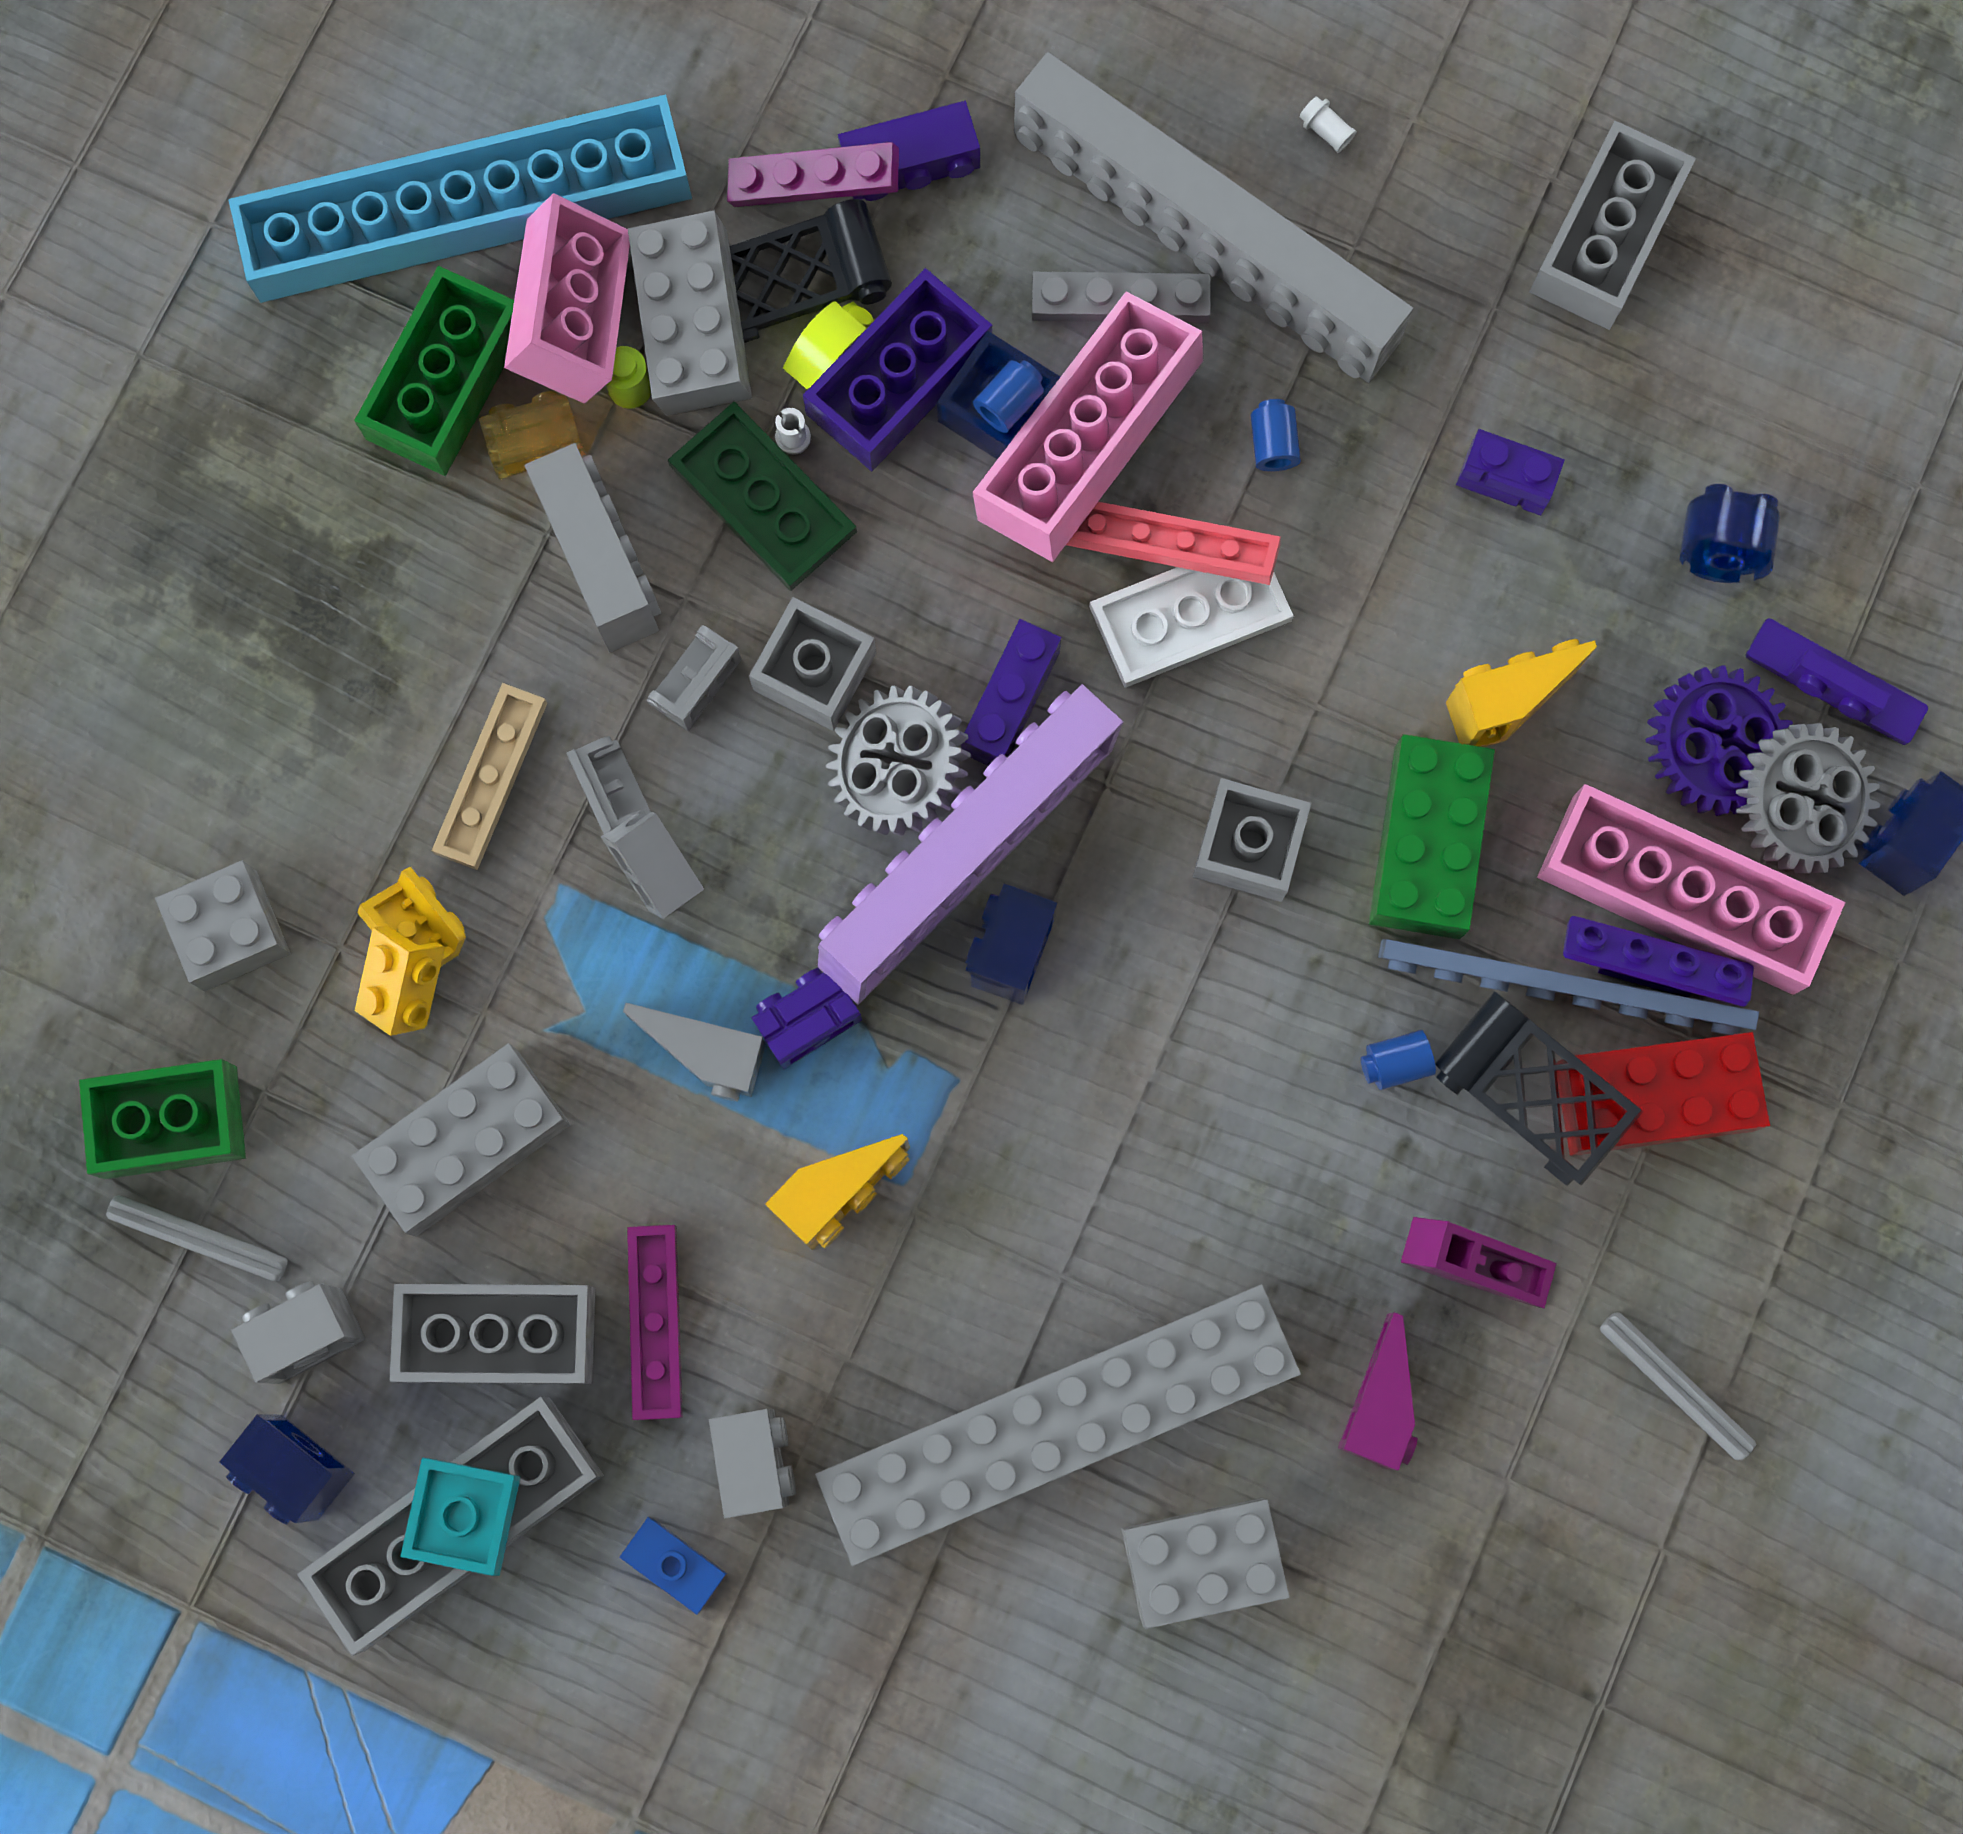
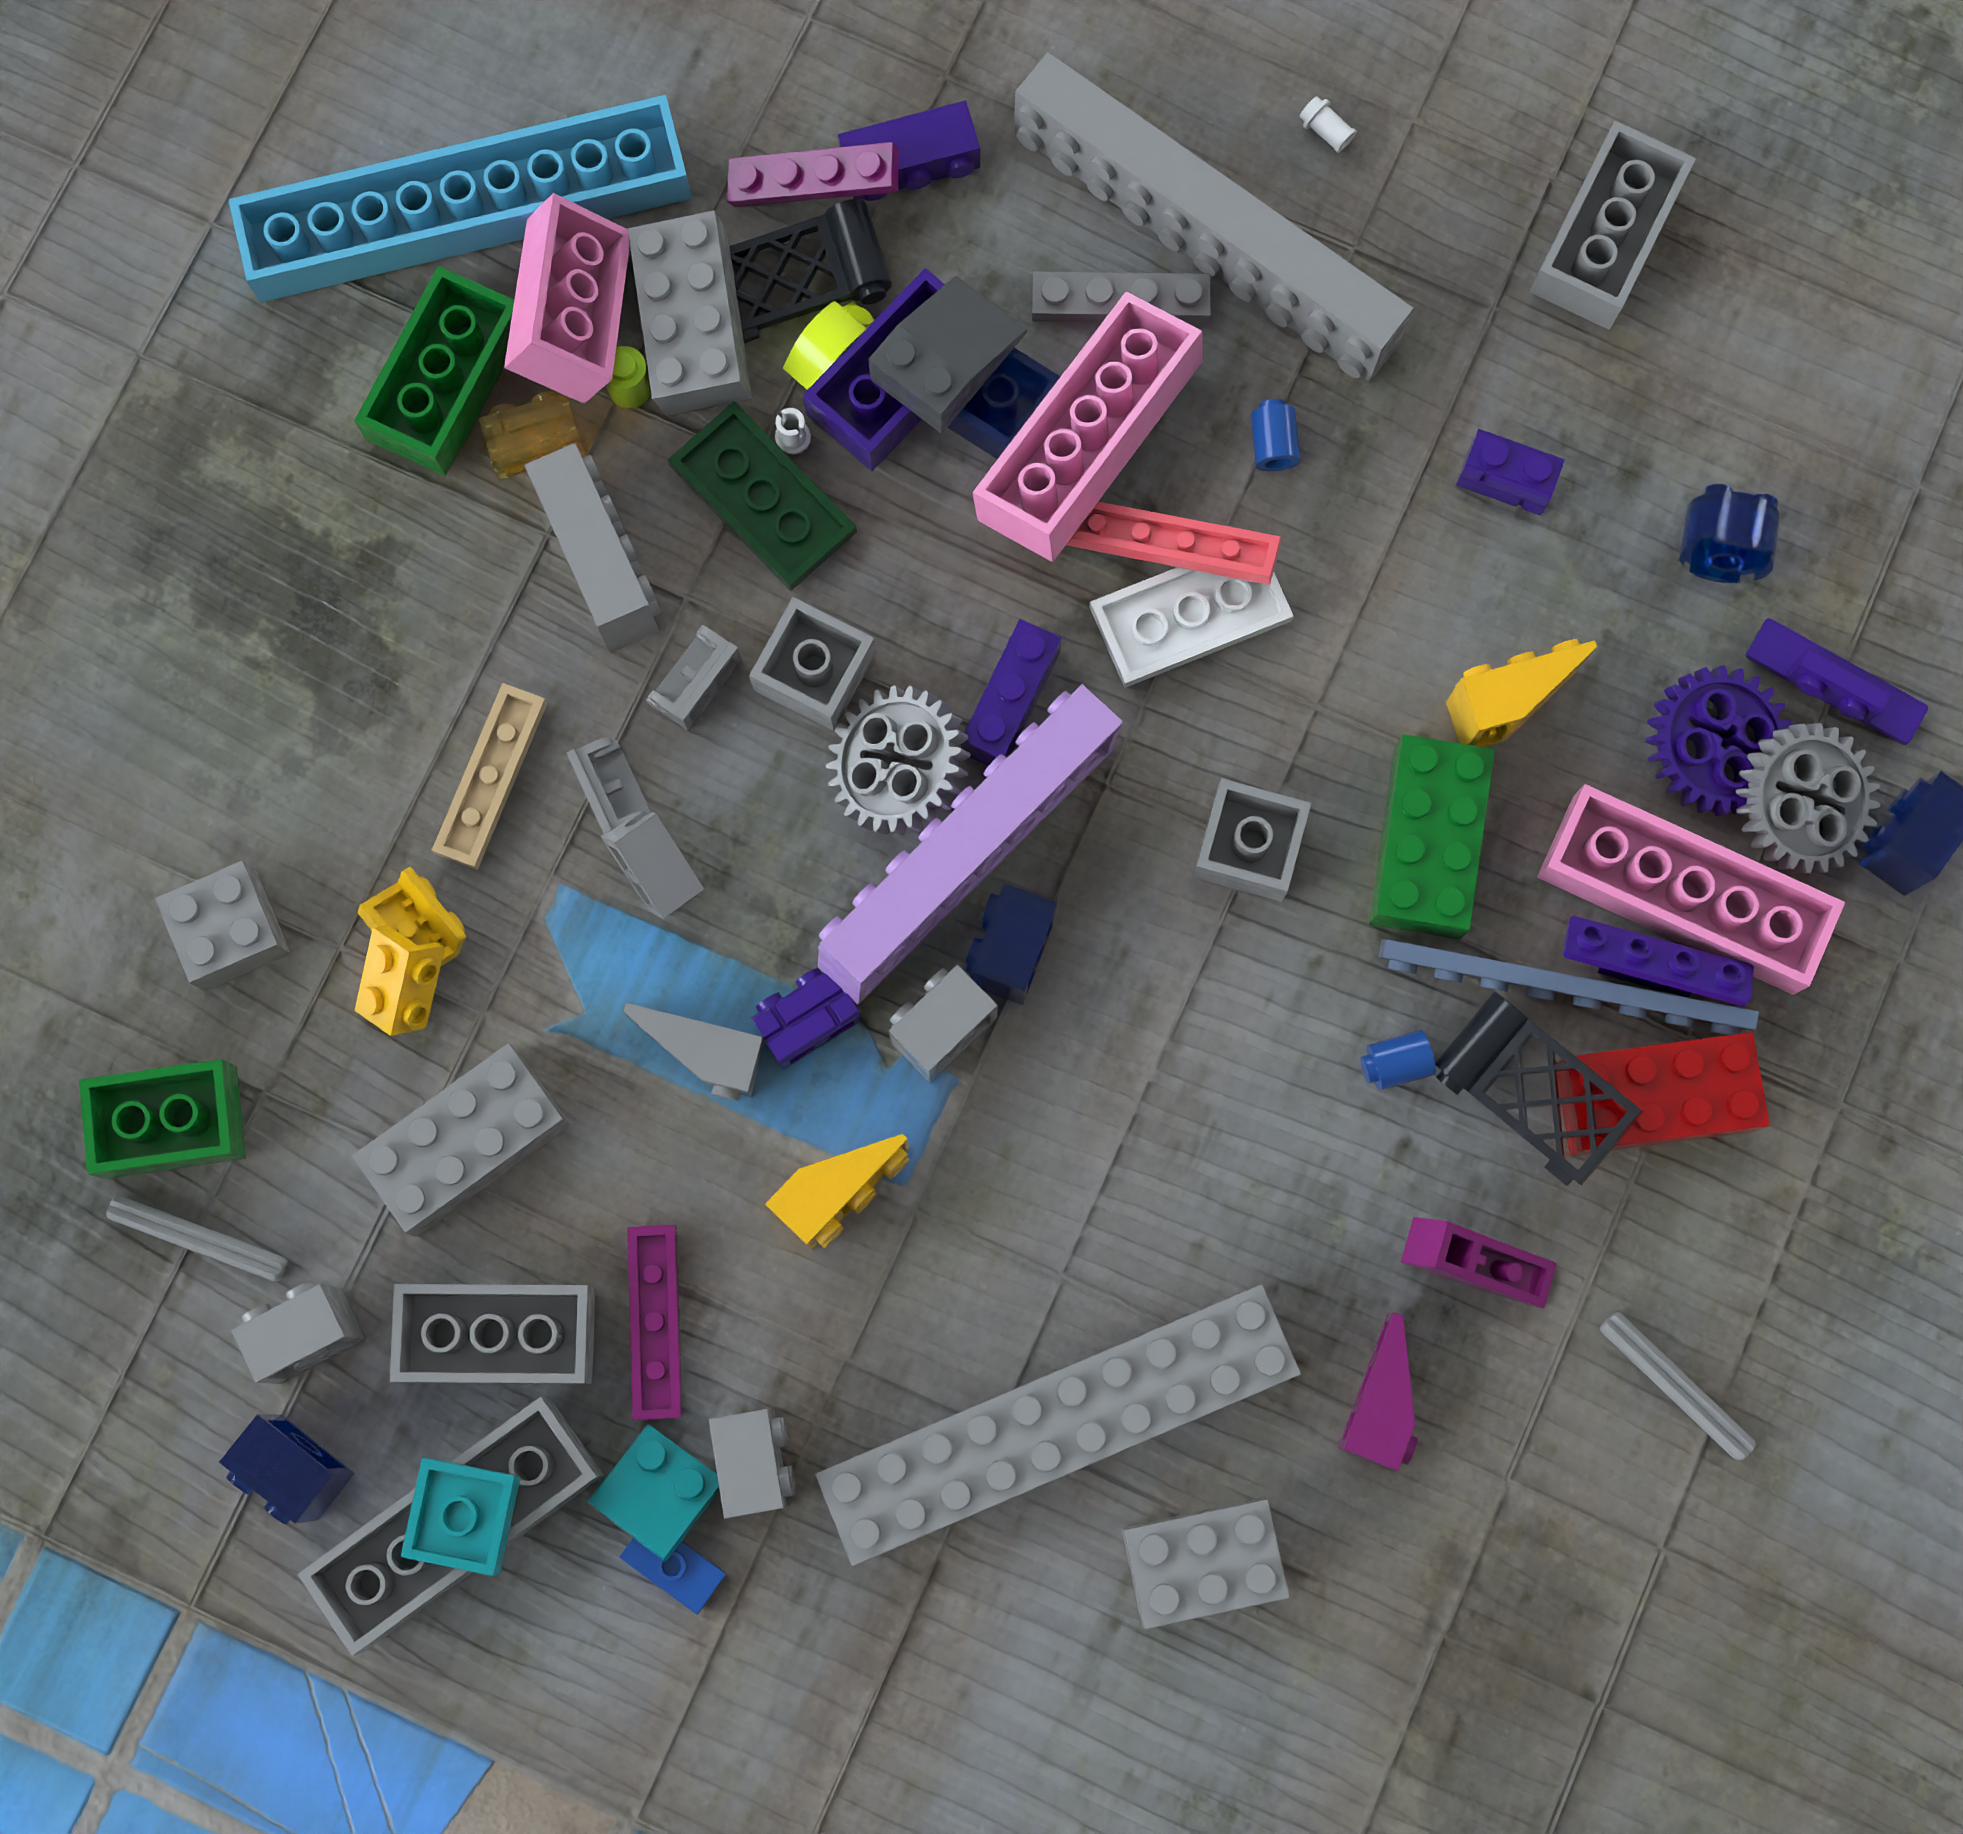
blue brick [973,360,1044,433] -> none
none -> teal plate [588,1424,720,1562]
none -> dark grey slope [869,276,1027,434]
none -> light grey brick [889,964,998,1083]

